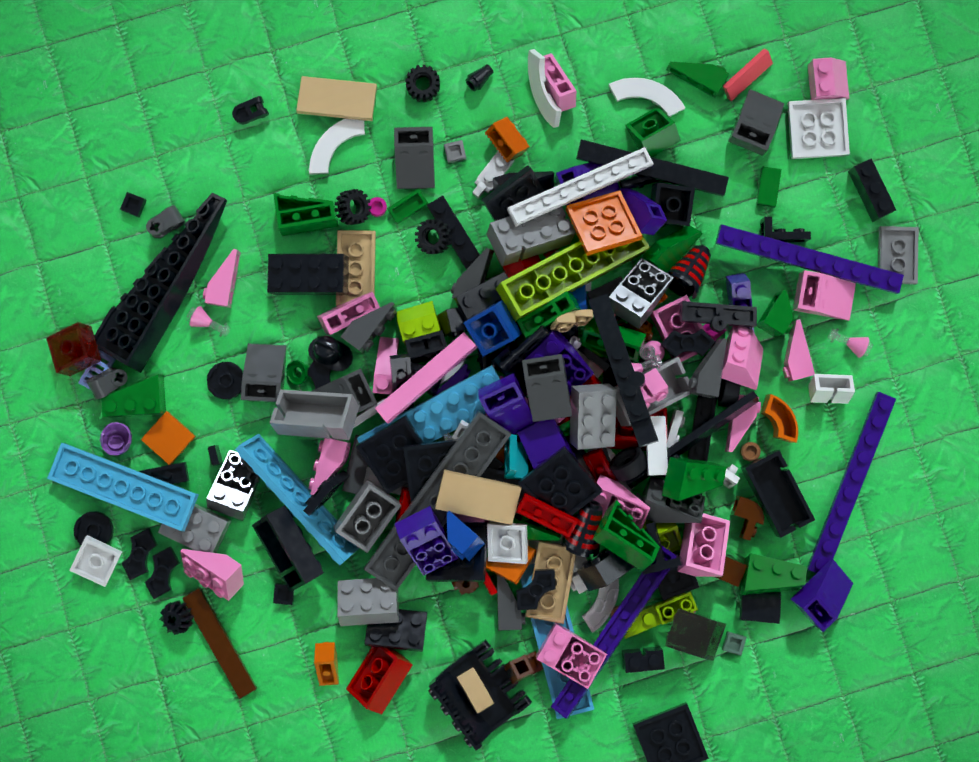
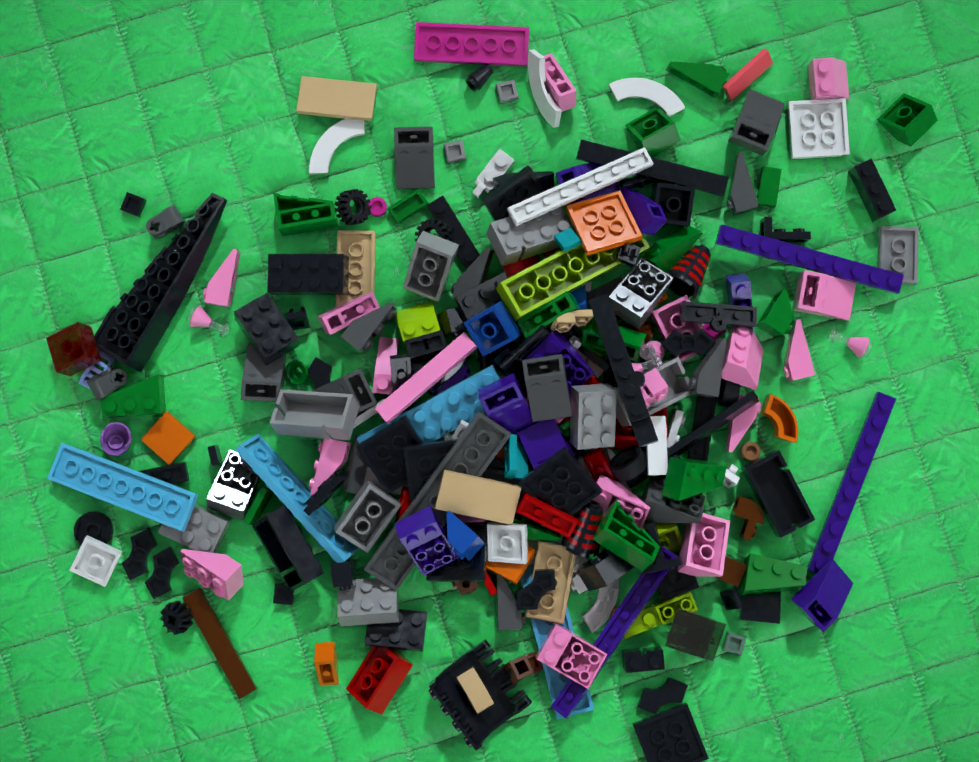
black tile [207,362,243,399] -> none
black plate [232,96,269,125] -> none
black piece [308,336,353,371] -> none
black tyre [406,65,440,102] -> none
orange brick [485,116,530,162] -> none
white piece [808,374,855,404] -> none
none -> black brick [234,293,299,365]
none -> green tile [244,487,273,525]
none -> black tile [287,307,310,330]
none -> black slope [331,559,356,591]
none -> light grey brick [403,231,459,302]
none -> dark pink plate [414,22,529,67]
none -> light grey tile [496,80,519,104]
none -> teal tile [554,227,581,253]
none -> black tile [616,243,641,267]
none -> black tile [637,677,688,714]
none -> black tile [720,588,743,610]
none -> dark grey slope [727,151,758,216]
none -> green slope [877,93,938,147]

